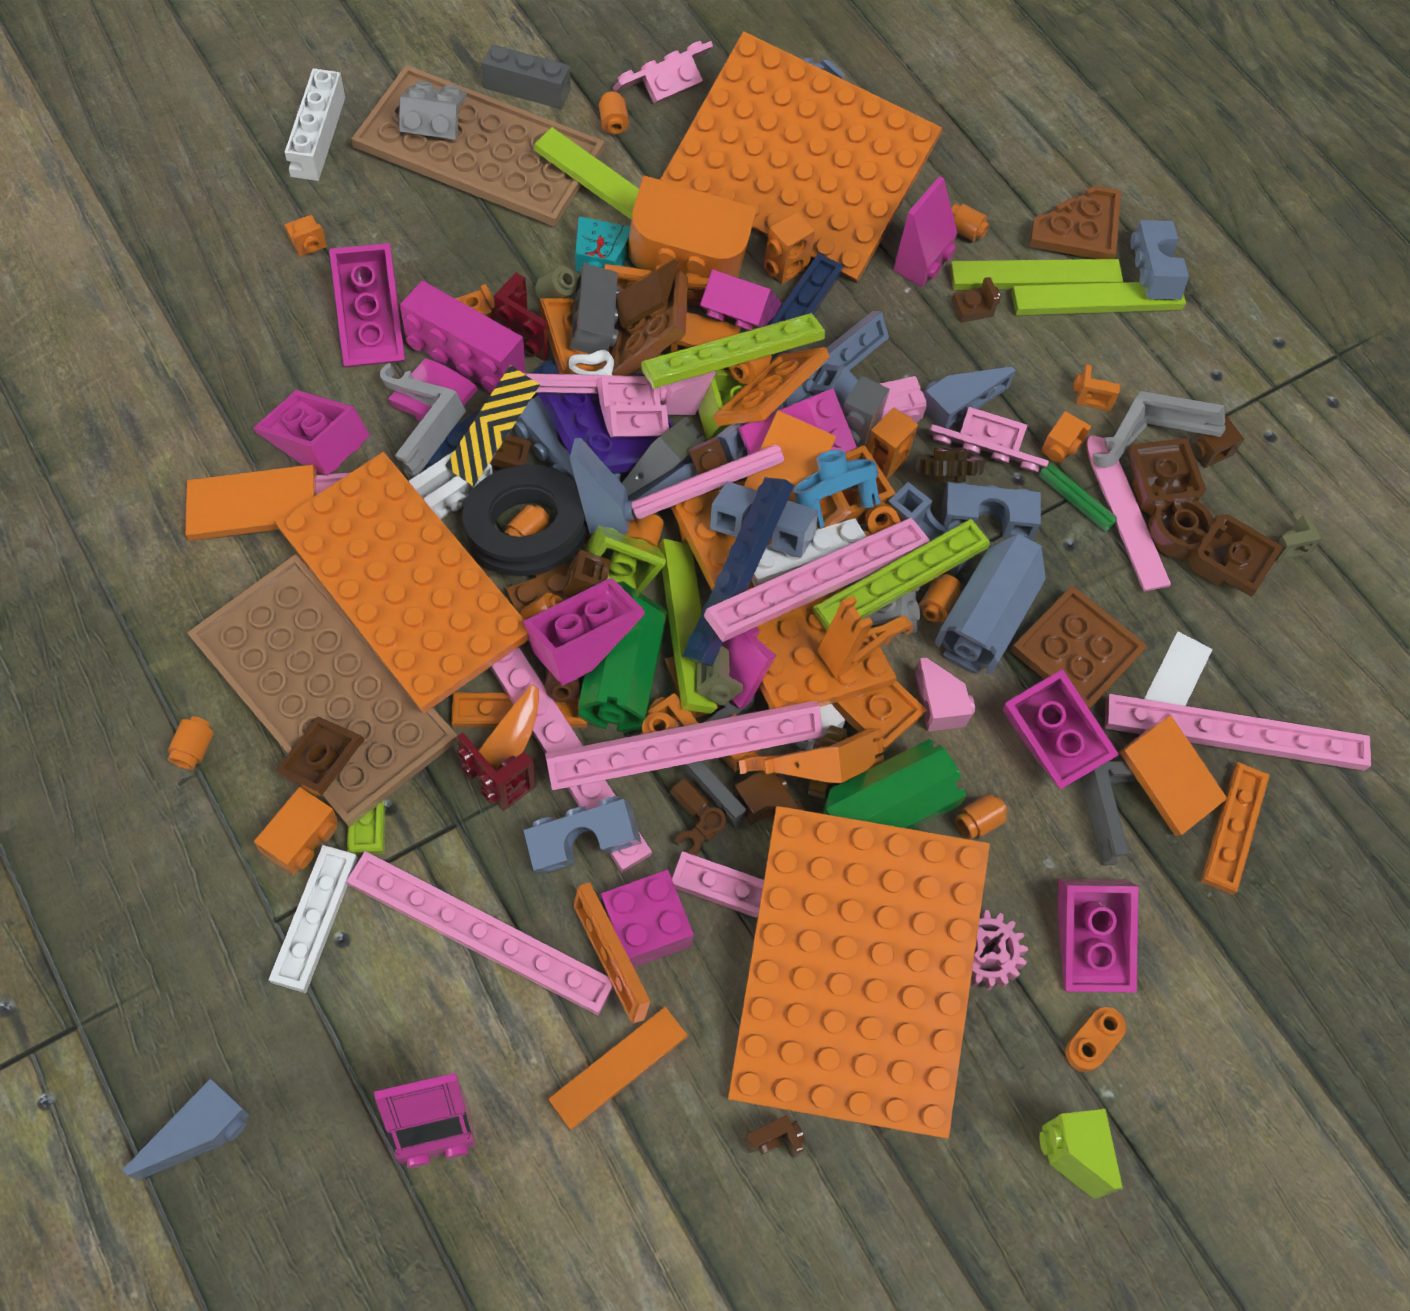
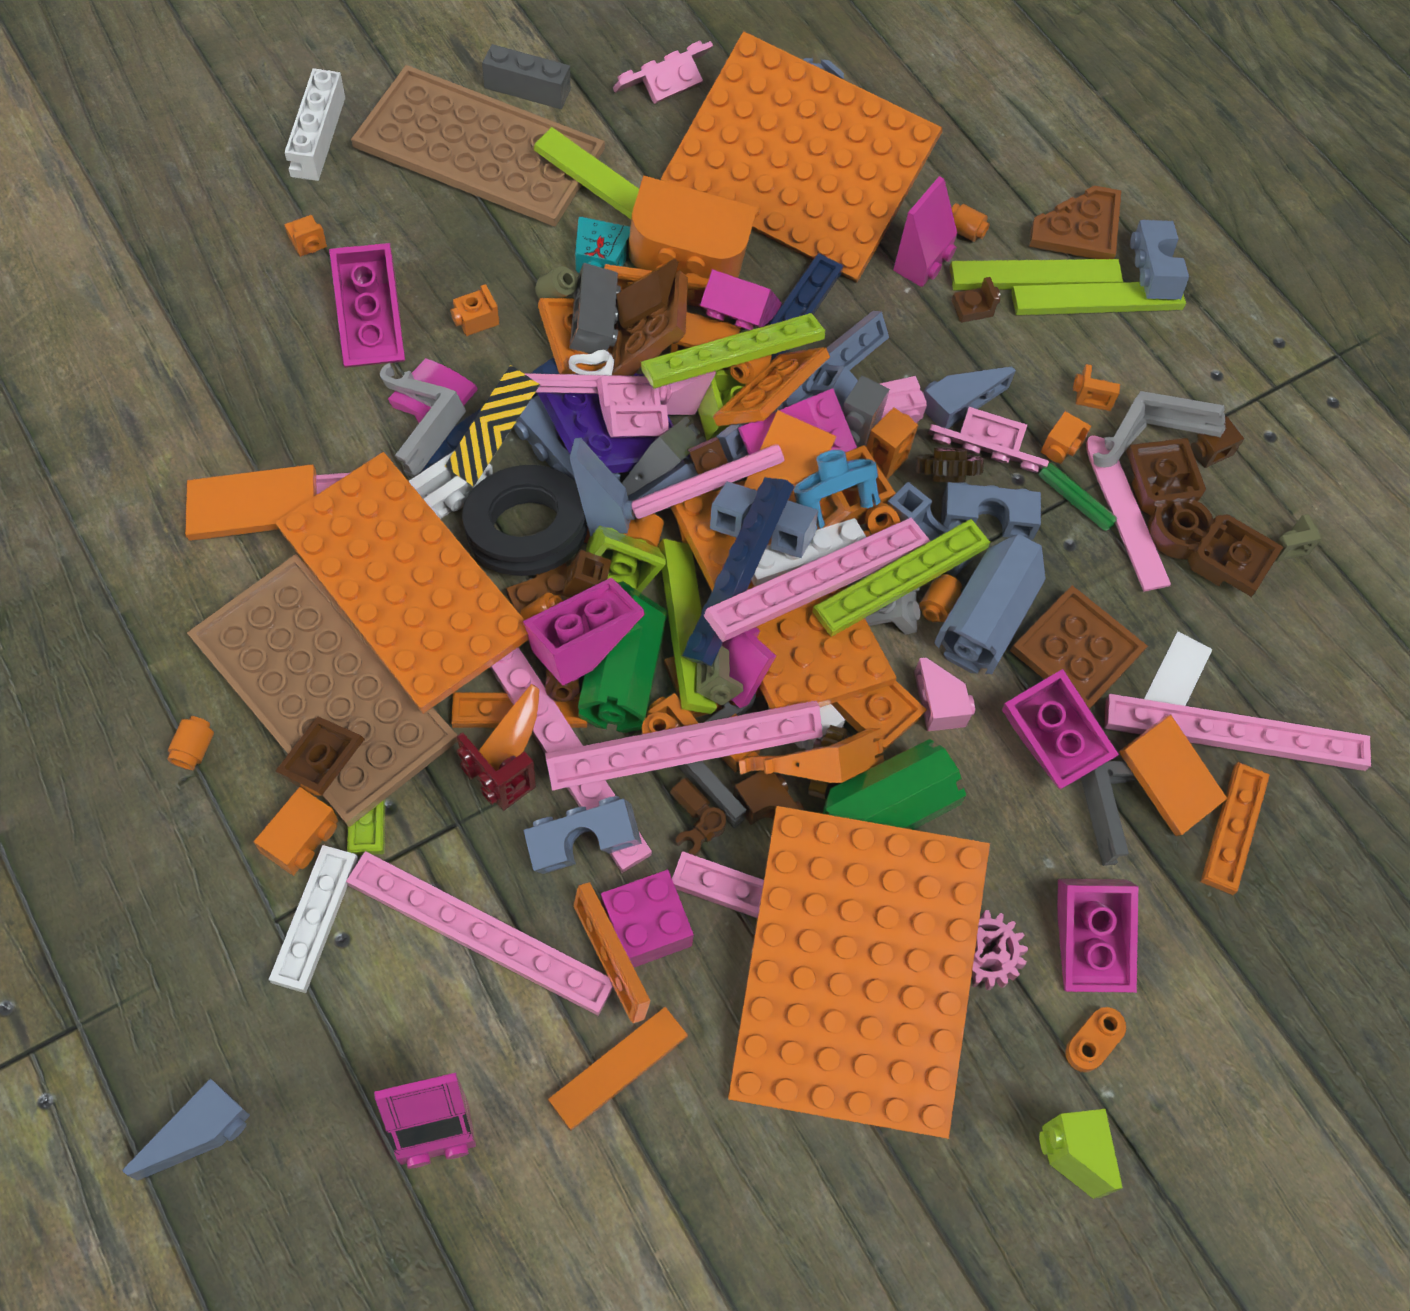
dark pink slope [253,390,370,476] -> none
light grey bracket [399,81,467,139] -> none
dark pink brick [400,280,526,393] -> none
reddish brown bracket [490,435,532,468] -> none
dark red bracket [494,272,548,361] -> none
orange brick [503,505,550,537] -> none
orange brick [599,91,629,134] -> none
reddish brown bracket [743,1115,805,1158] -> none
orange brick [764,212,815,285] -> none
orange hinge [817,596,914,678] -> none
orange brick [954,793,1008,840] -> none

